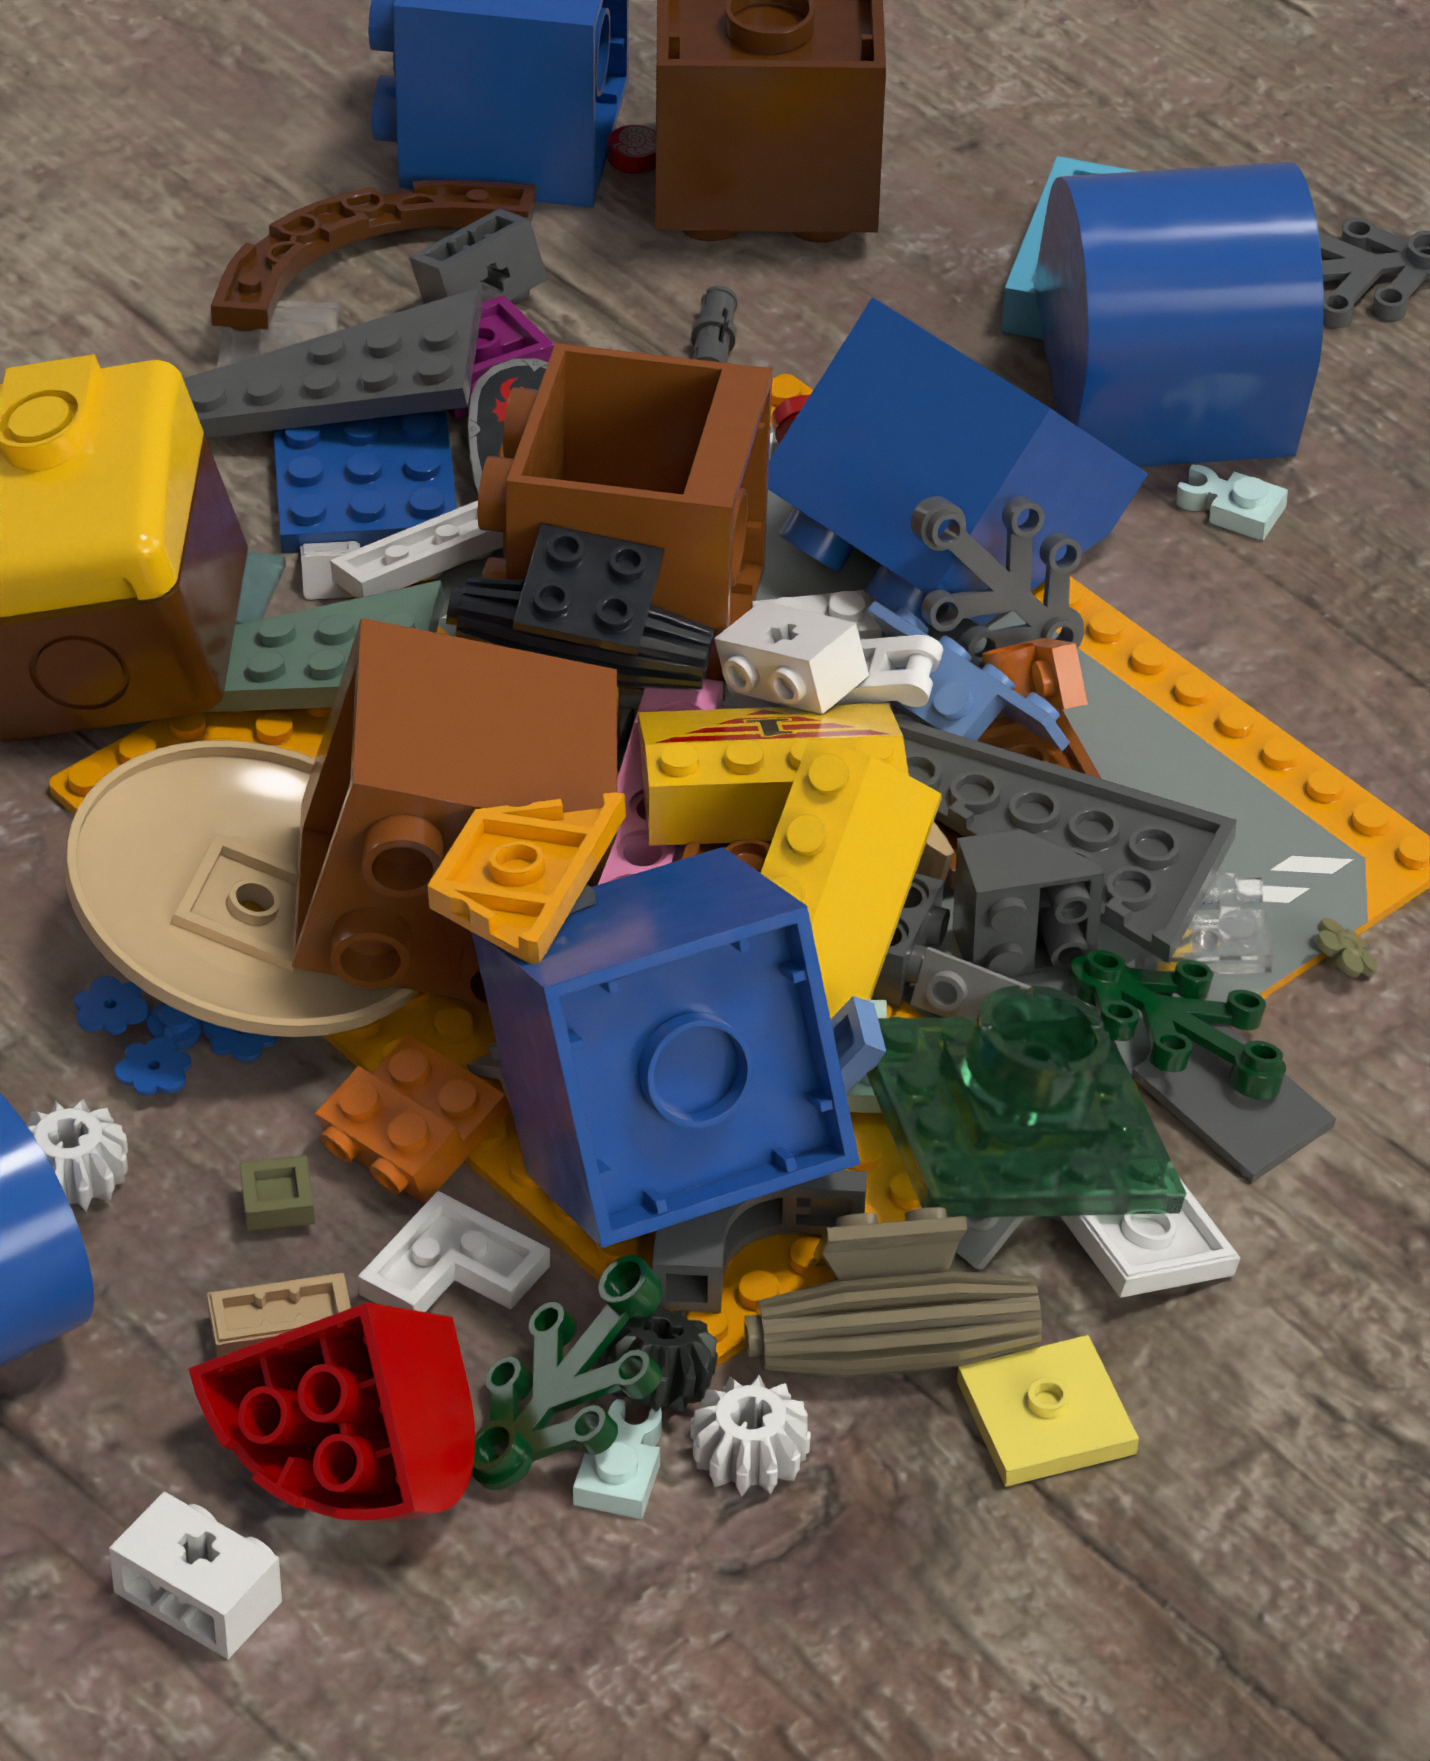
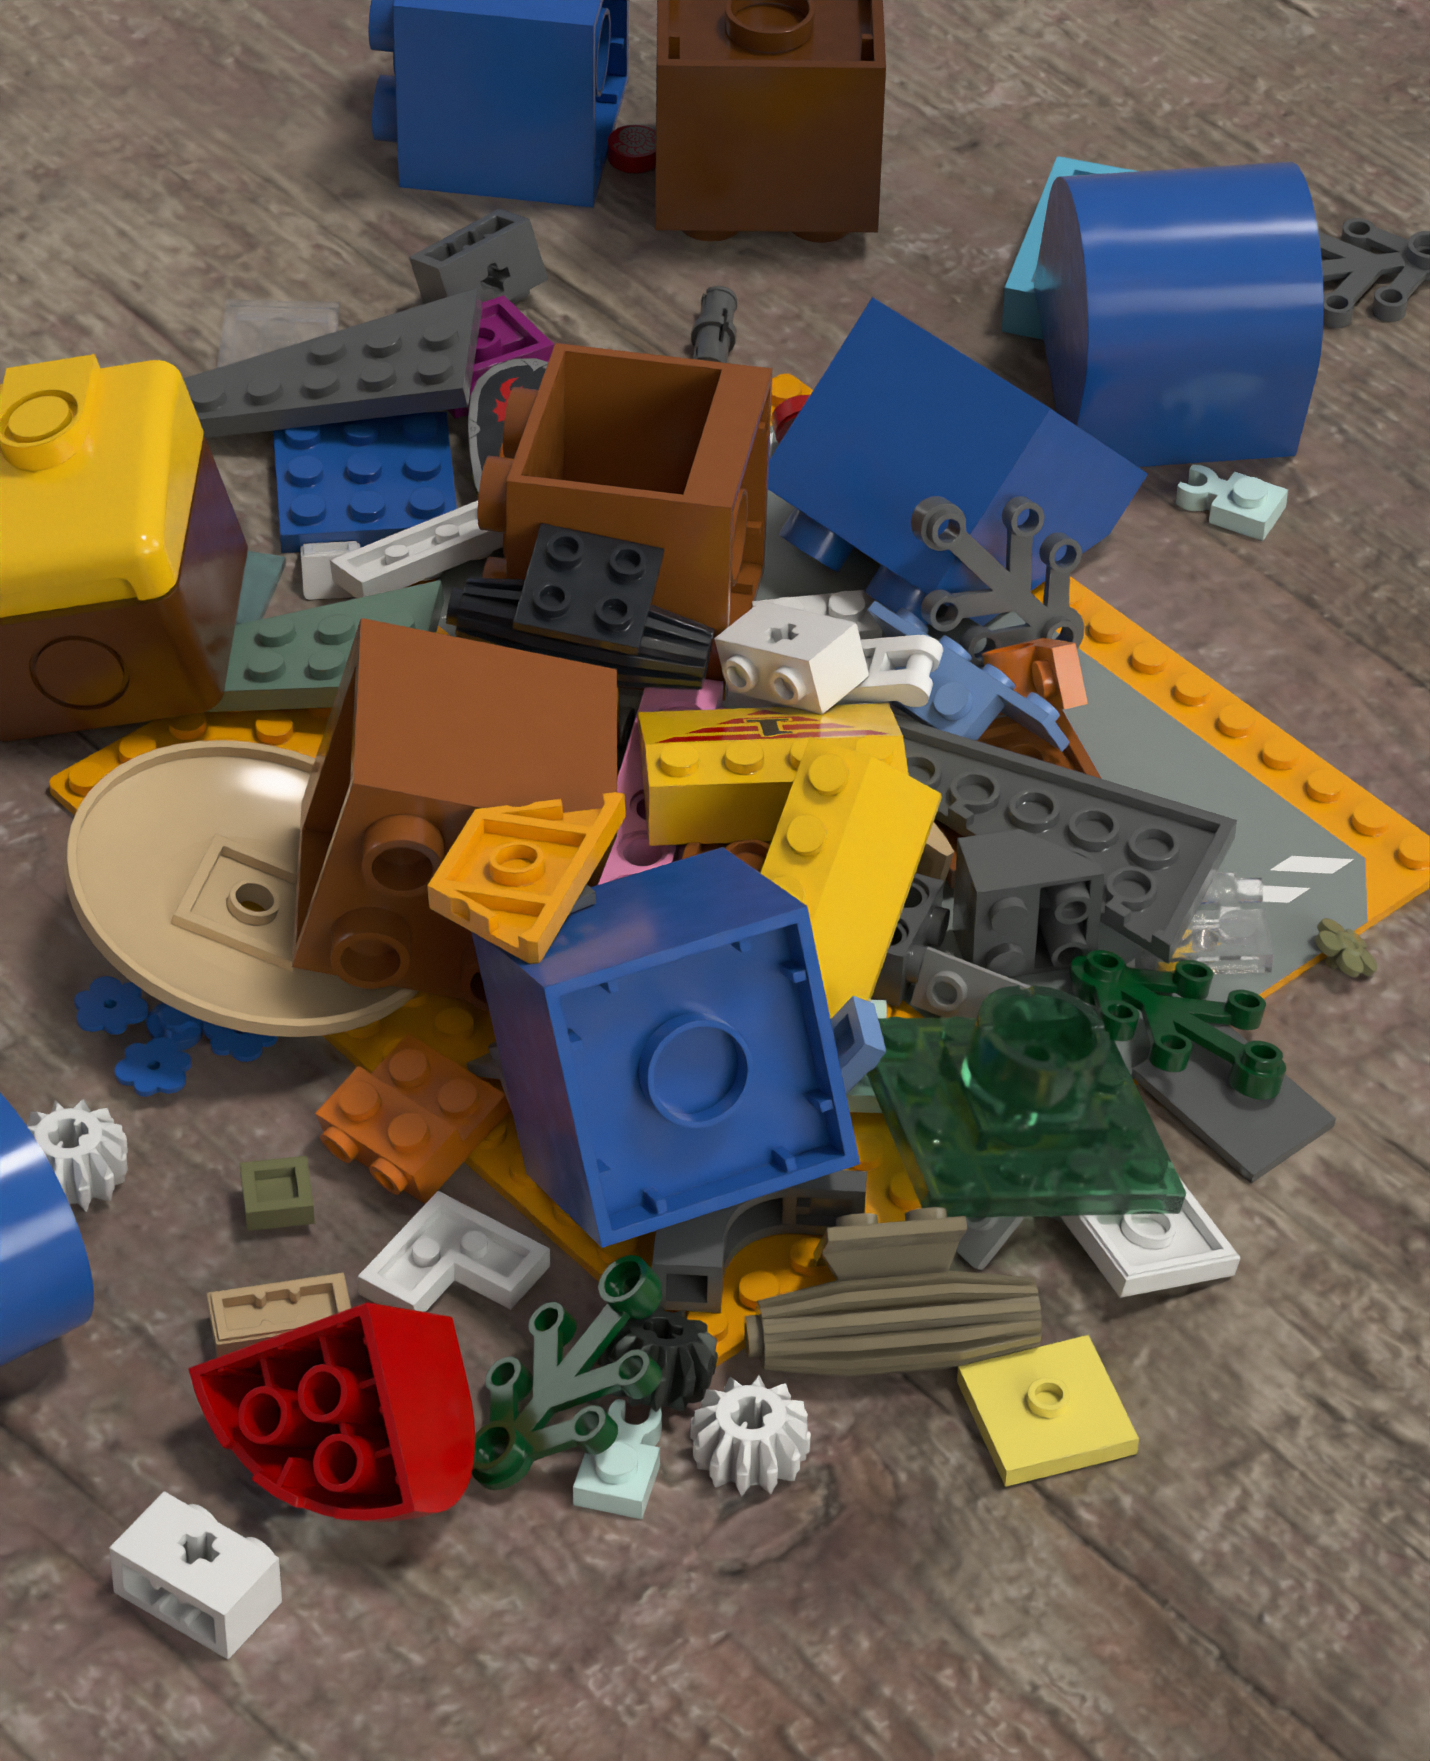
reddish brown plate [211,180,536,332] -> none

